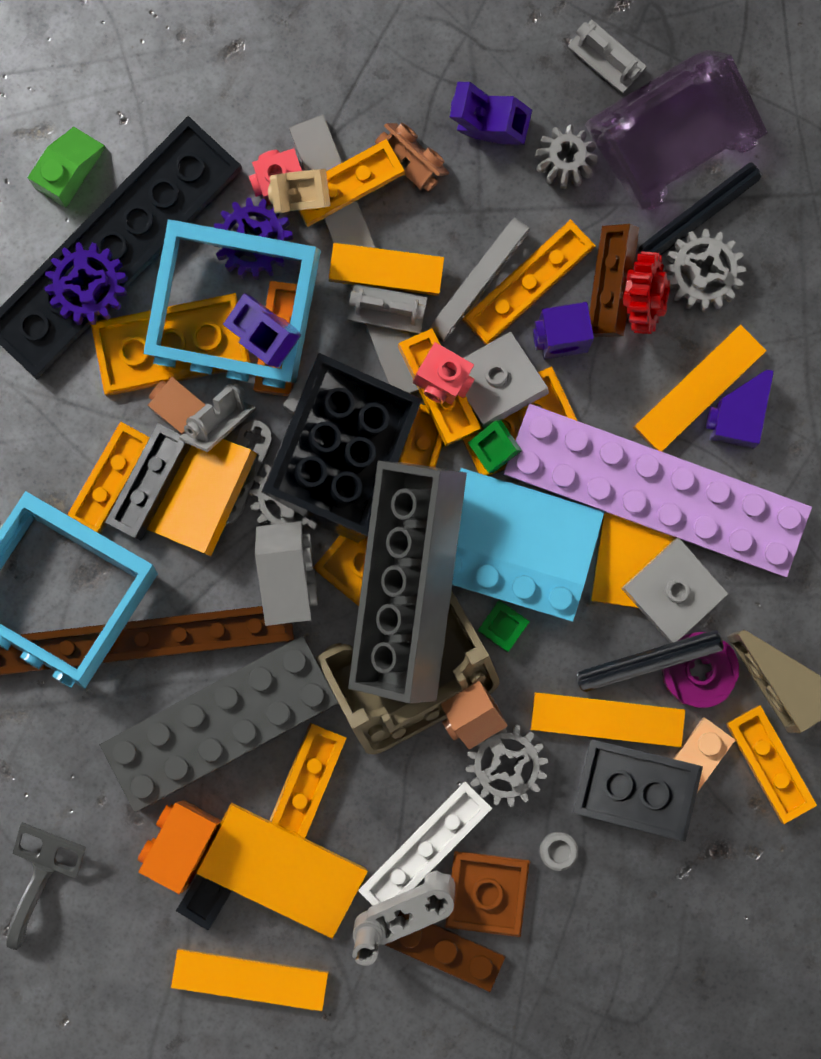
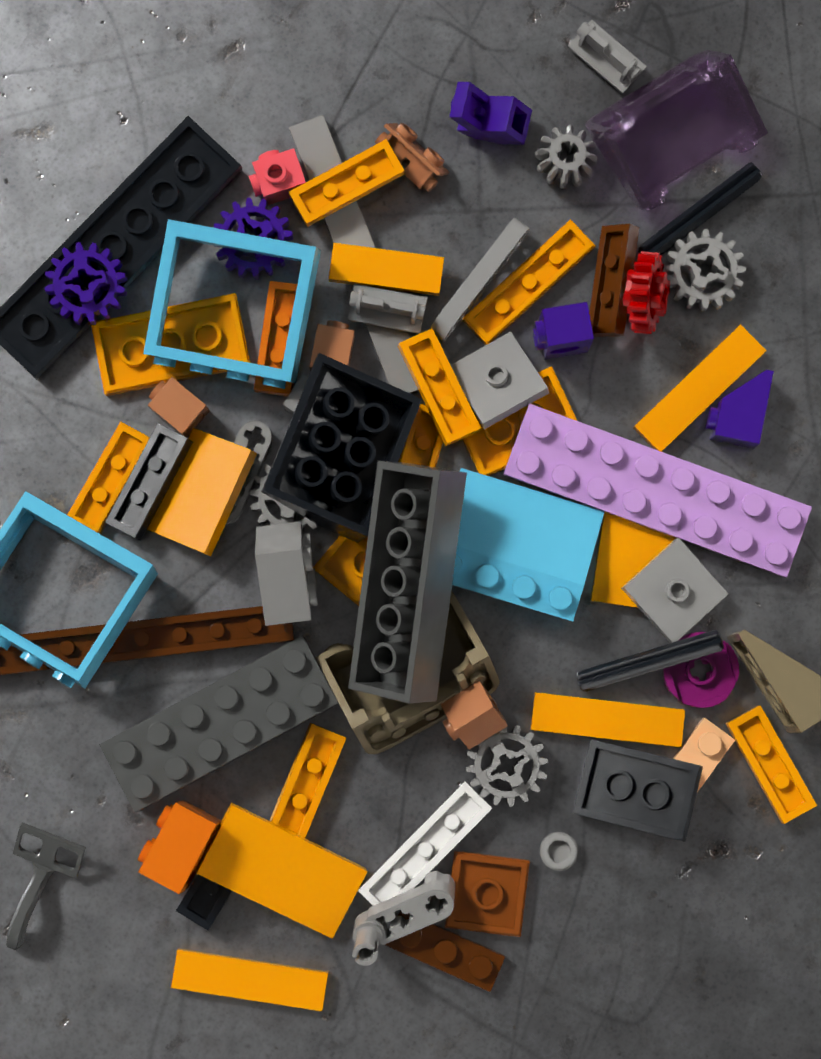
bright green slope [27,127,106,208] -> none
light grey hinge [179,383,256,452] -> none
dark purple brick [223,293,301,368] -> none
tan bracket [268,168,331,214] -> none
coral brick [412,342,475,405] -> none
green plate [468,420,522,473] -> none
green plate [477,600,530,653] -> none
none -> nougat brick [309,320,356,371]

